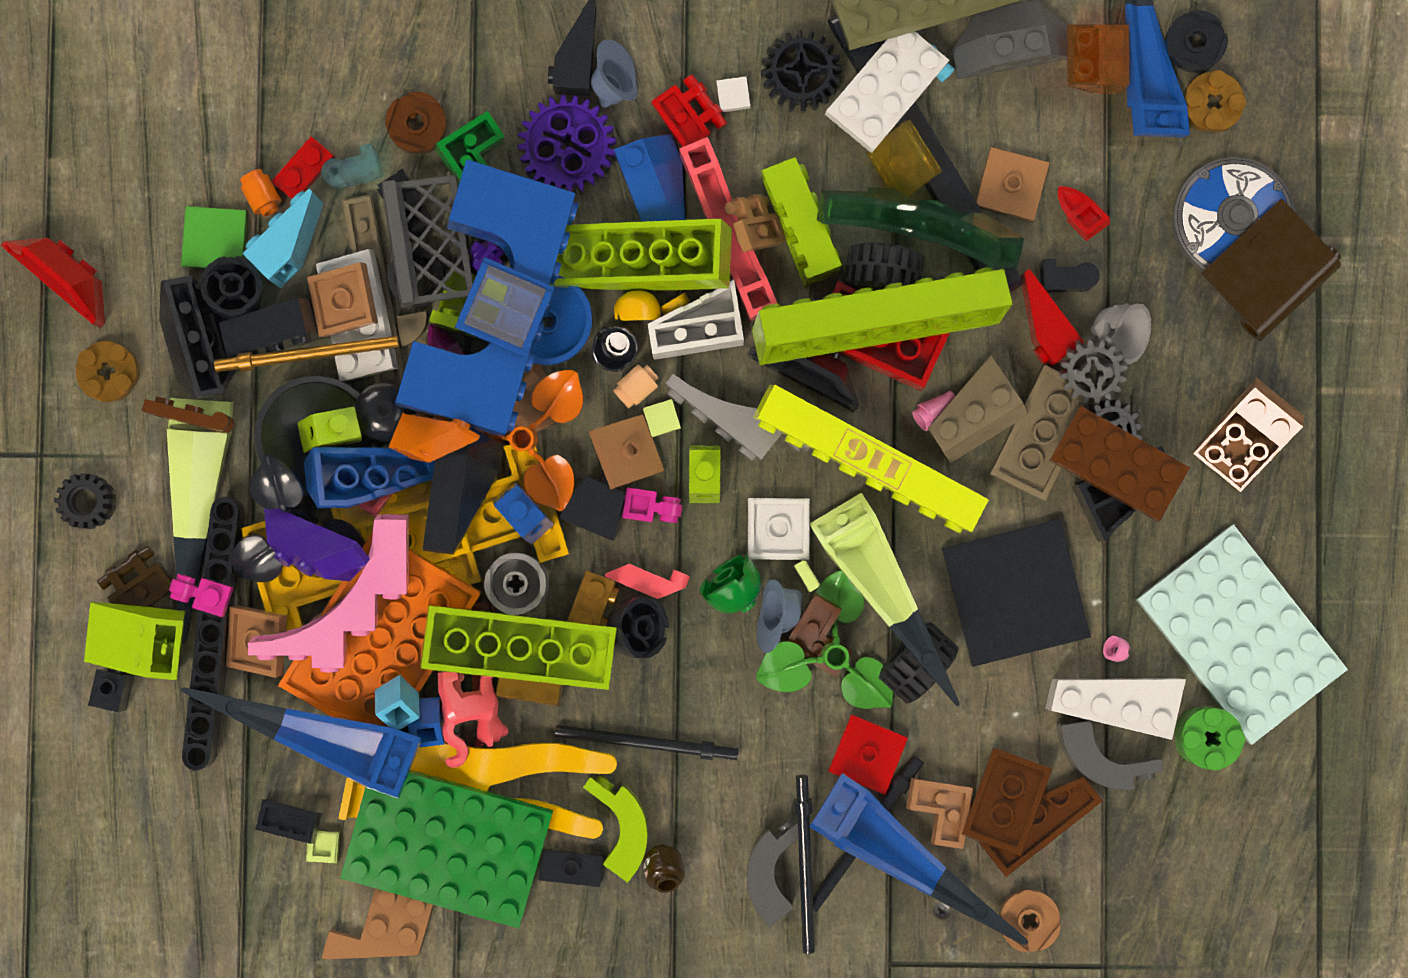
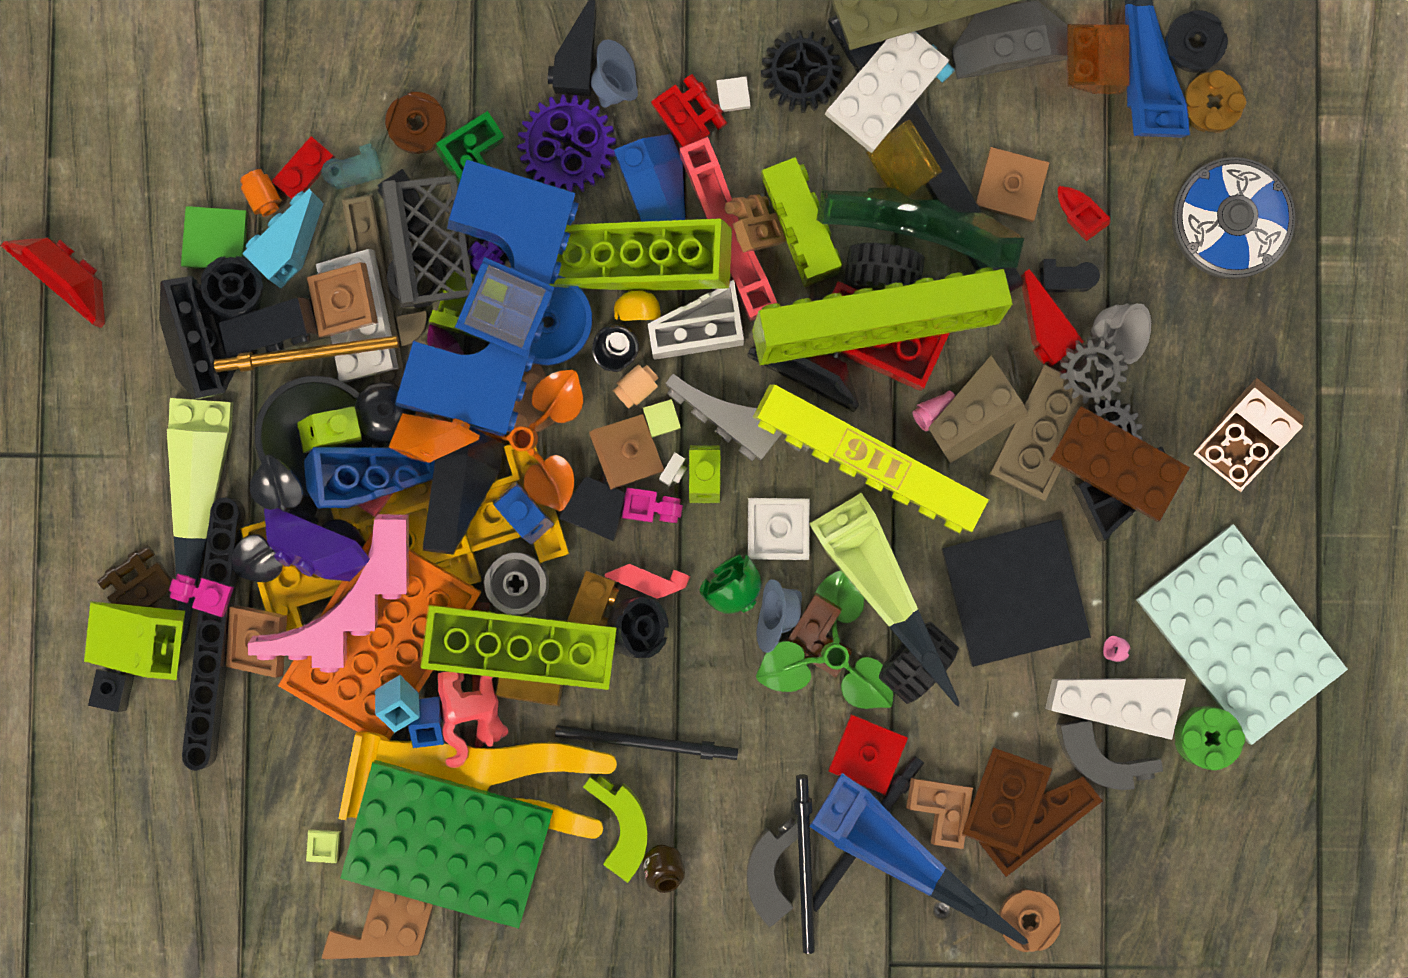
black tyre [54,473,116,529] -> none
pearl gold plate [76,341,140,402] -> none
reddish brown plate [142,396,235,434] -> none
blue plate [181,687,422,799] -> none
black plate [255,799,322,844] -> none
black plate [539,848,604,887] -> none
yellow tile [660,292,690,315] -> none
yellowish green tile [793,560,820,592] -> none
dark brown door [1201,198,1341,341] -> none
none -> white plate [659,453,687,486]

